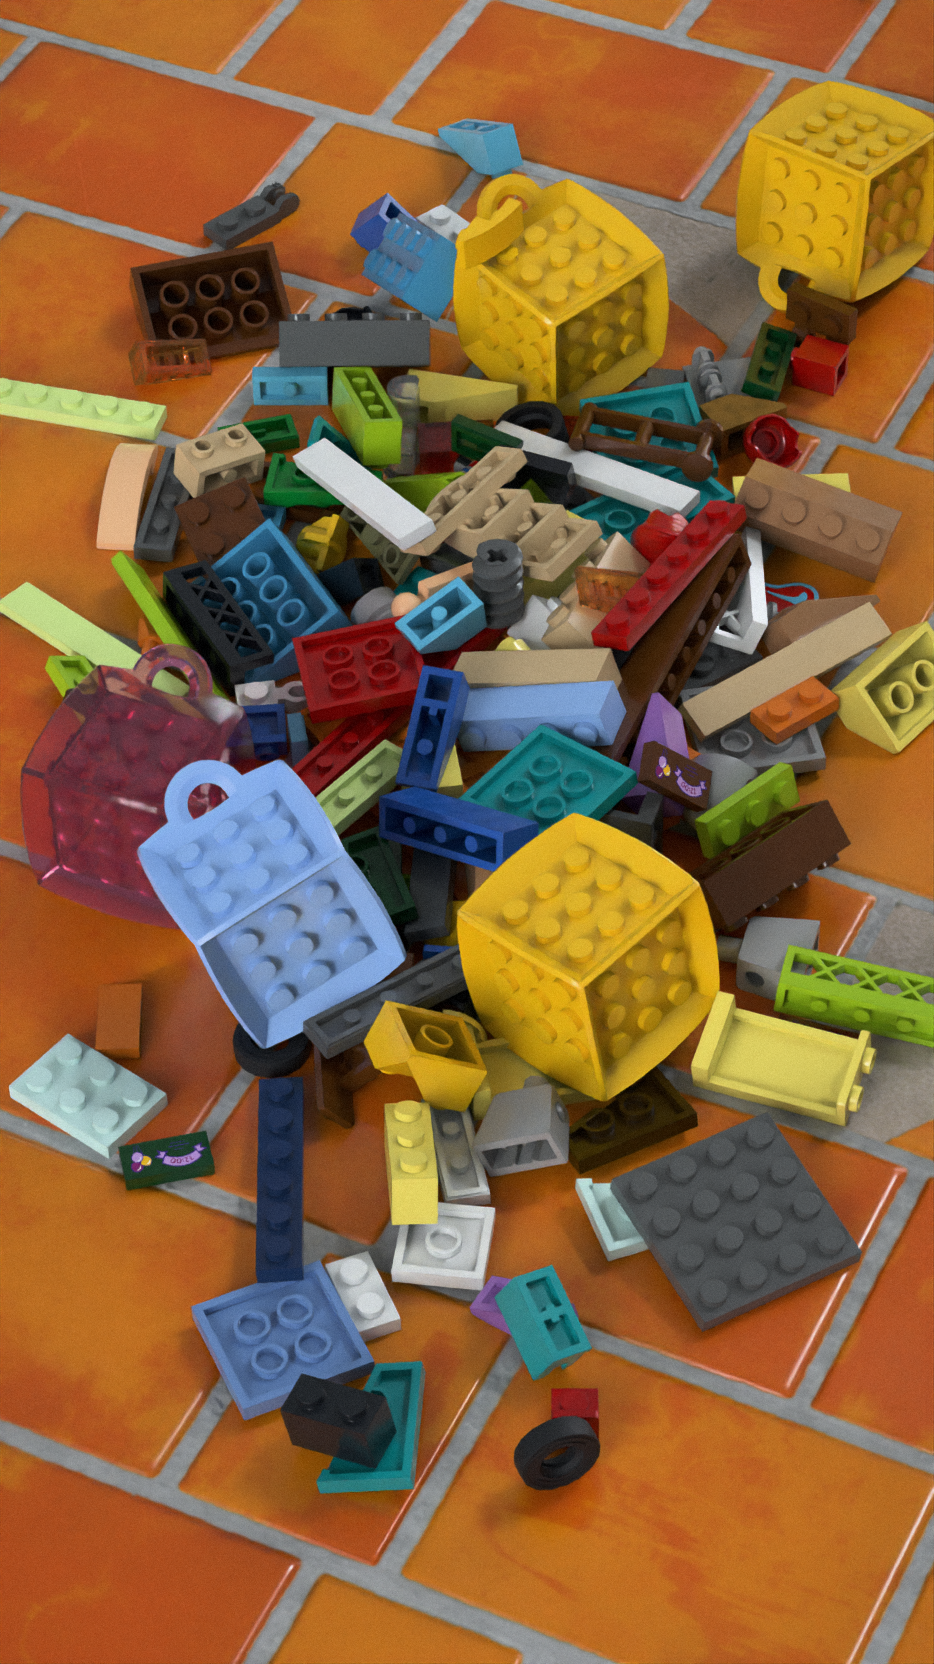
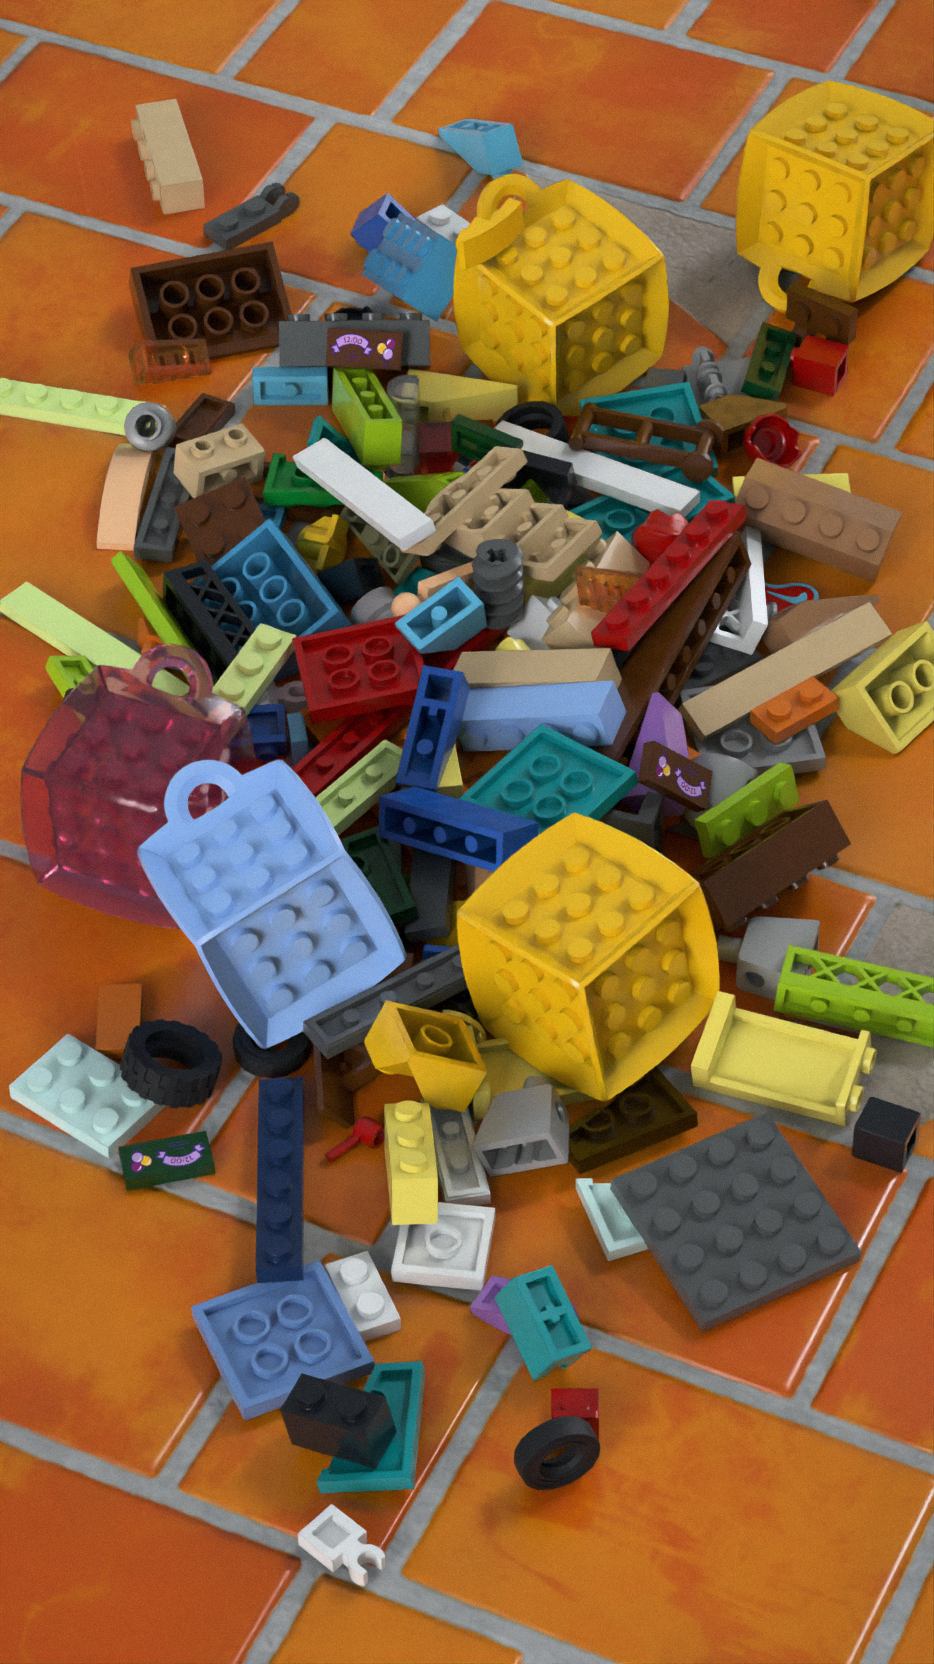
green tile [217,414,300,454] -> none
none -> black tyre [120,1019,222,1108]
none -> light grey head [124,402,176,452]
none -> tan brick [131,99,205,215]
none -> reddish brown tile [168,393,235,448]
none -> yellowish green plate [186,623,296,749]
none -> white plate [298,1504,386,1586]
none -> red hand [324,1116,384,1163]
none -> reddish brown tile [326,328,403,371]
none -> black panel [852,1097,921,1173]

